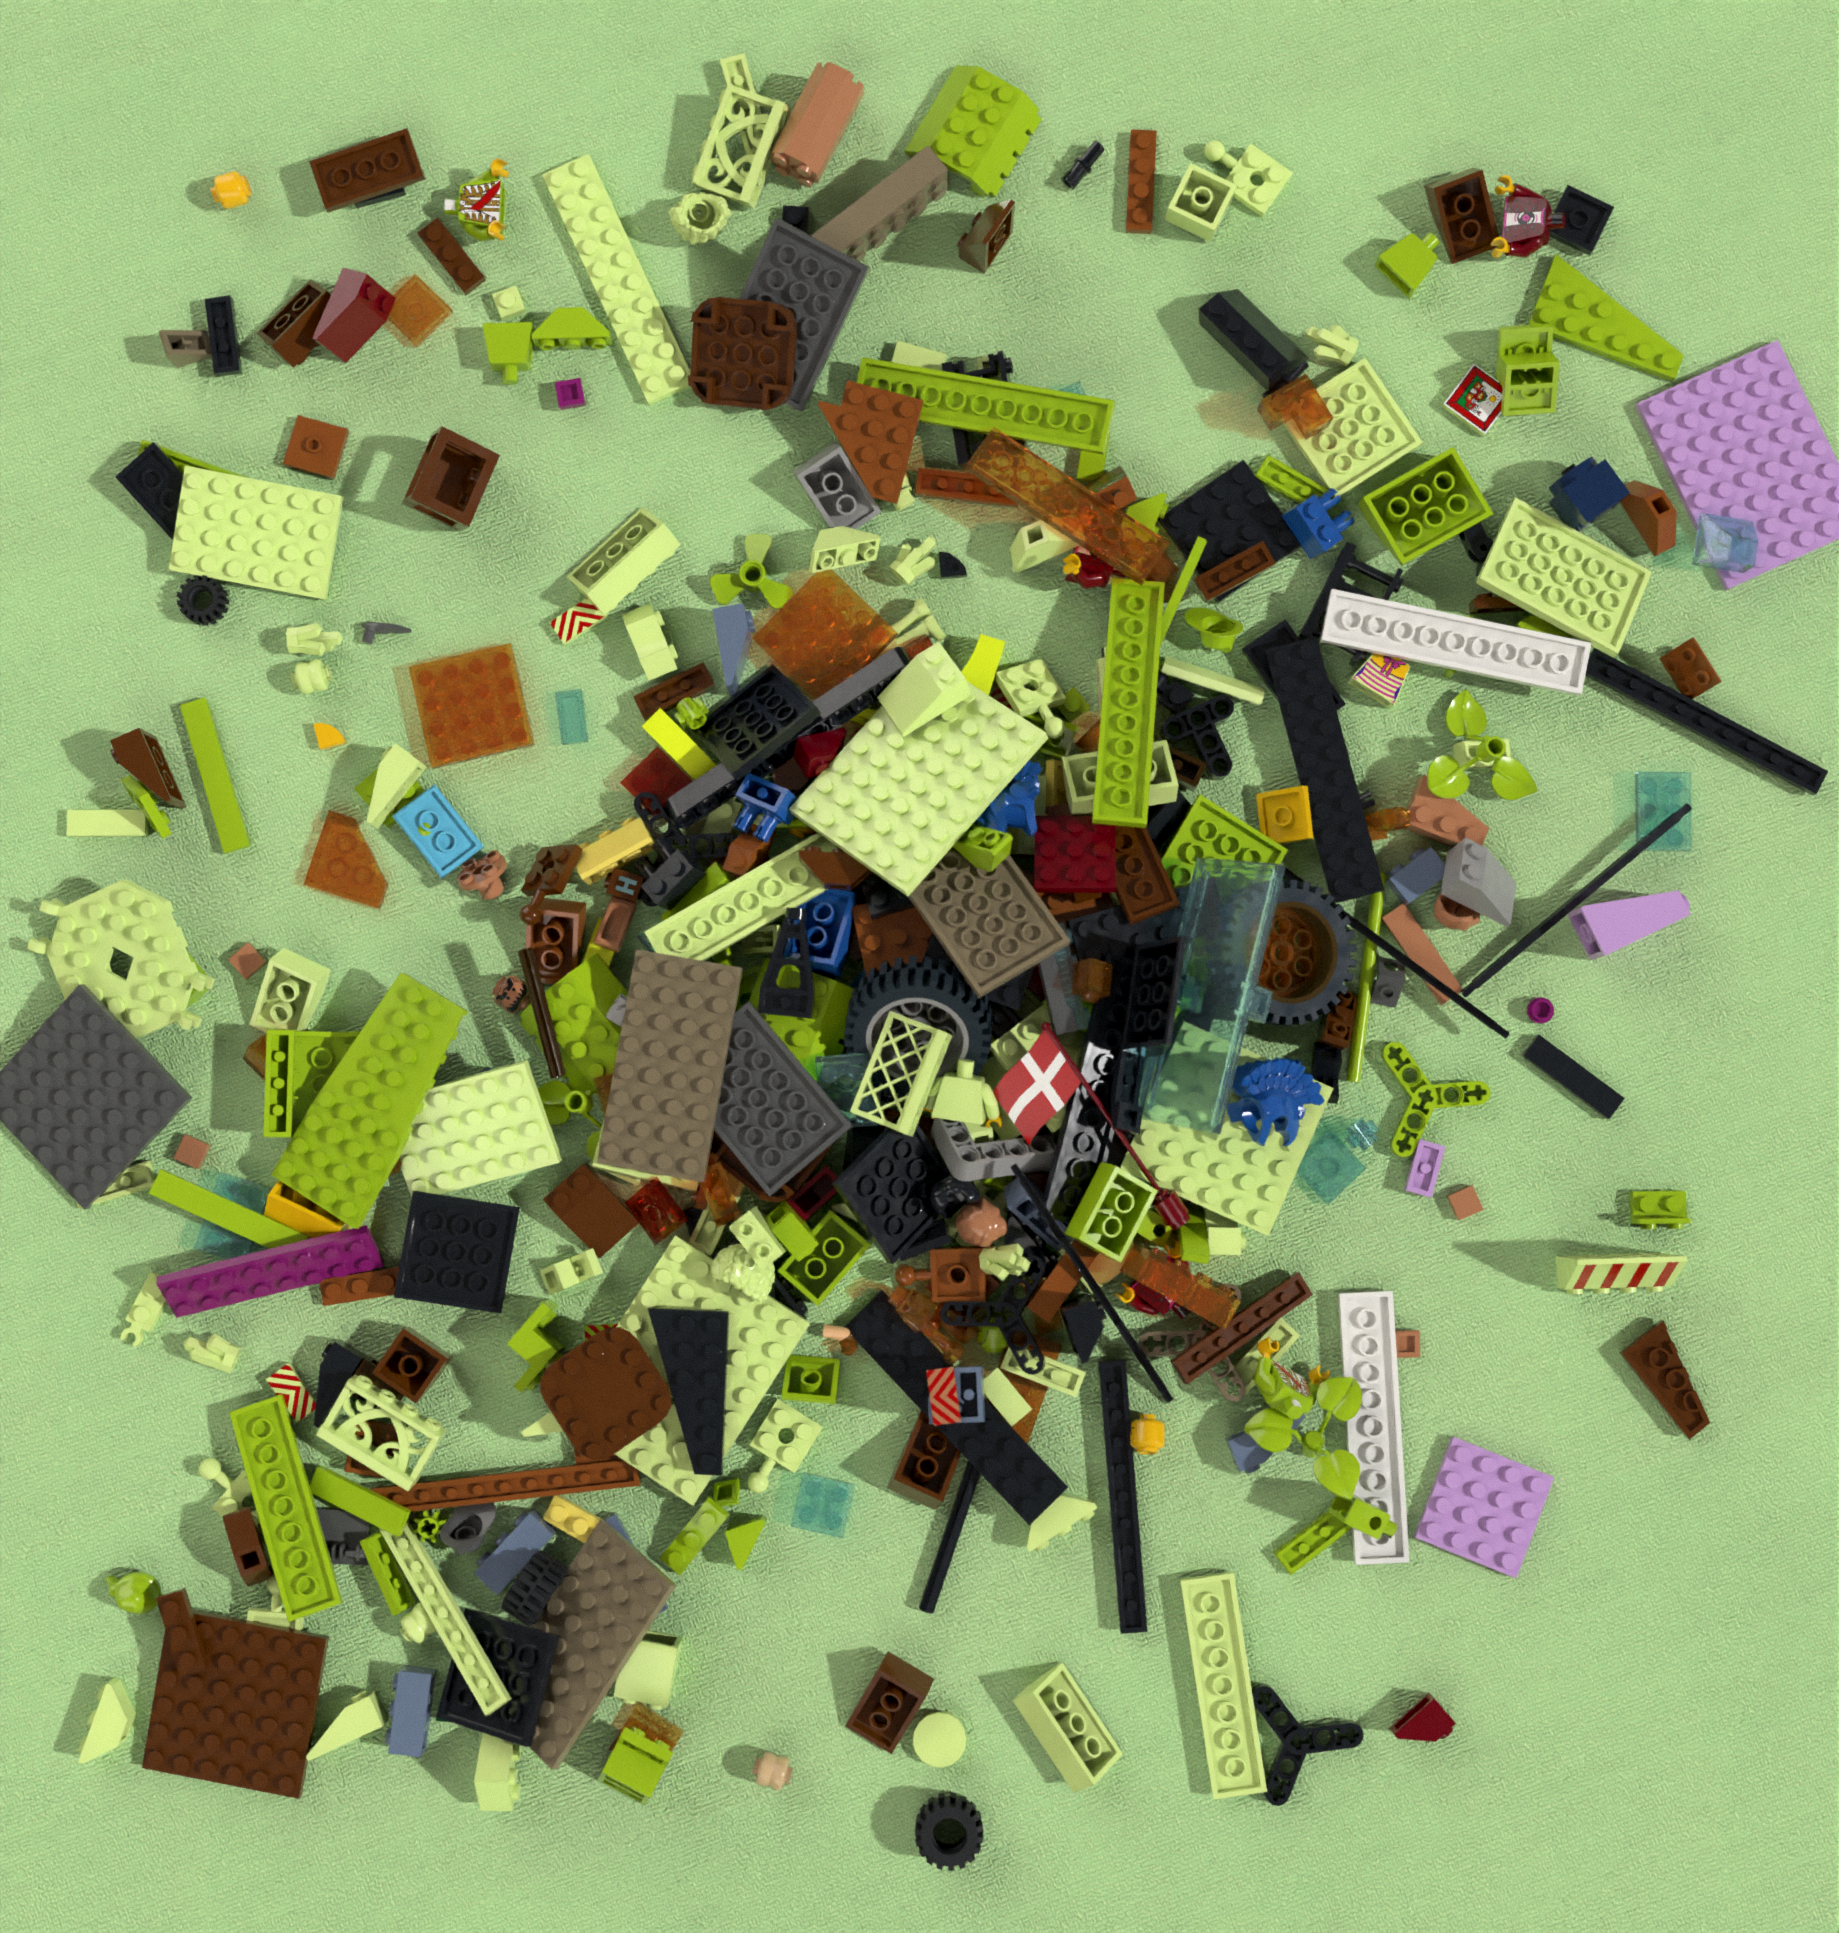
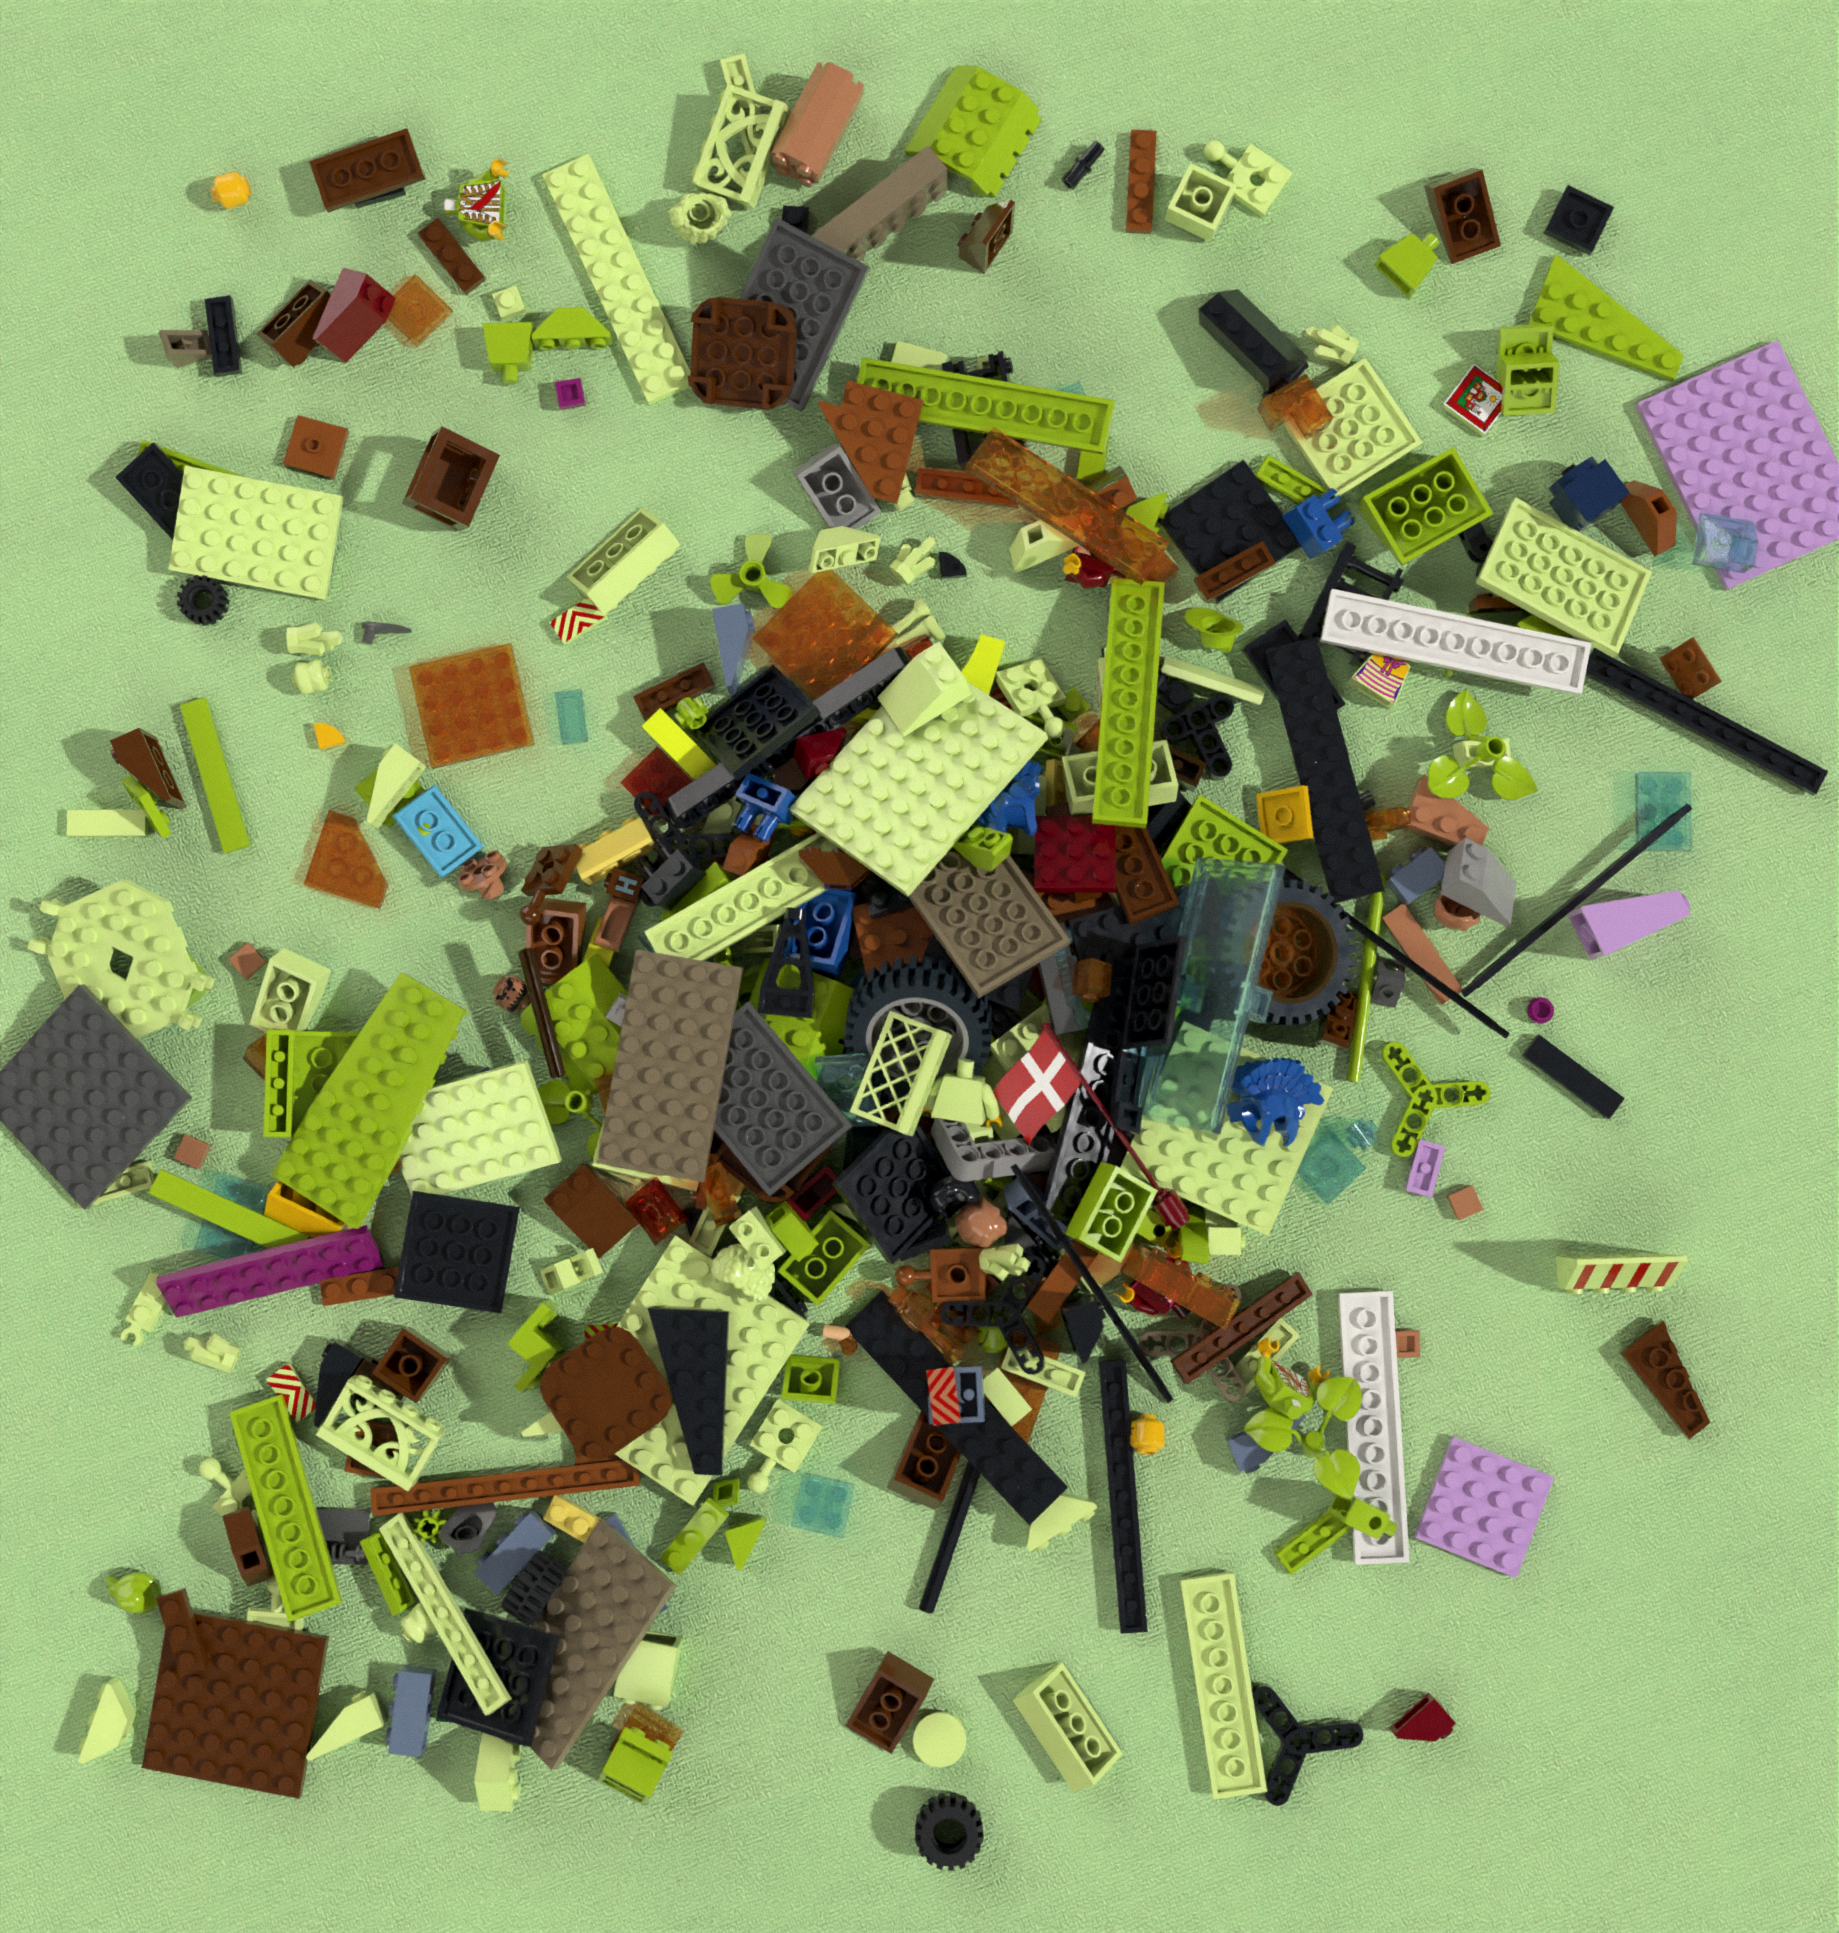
lime tile [310,1465,411,1537] -> none
yellowish green brick [622,603,679,681] -> none
tan piece [752,1751,793,1791] -> none
lime tile [1160,536,1207,646] -> none
black slope [1311,1042,1342,1104] -> none
torso [1490,175,1565,258] -> none
lime bracket [1630,1191,1691,1229] -> none

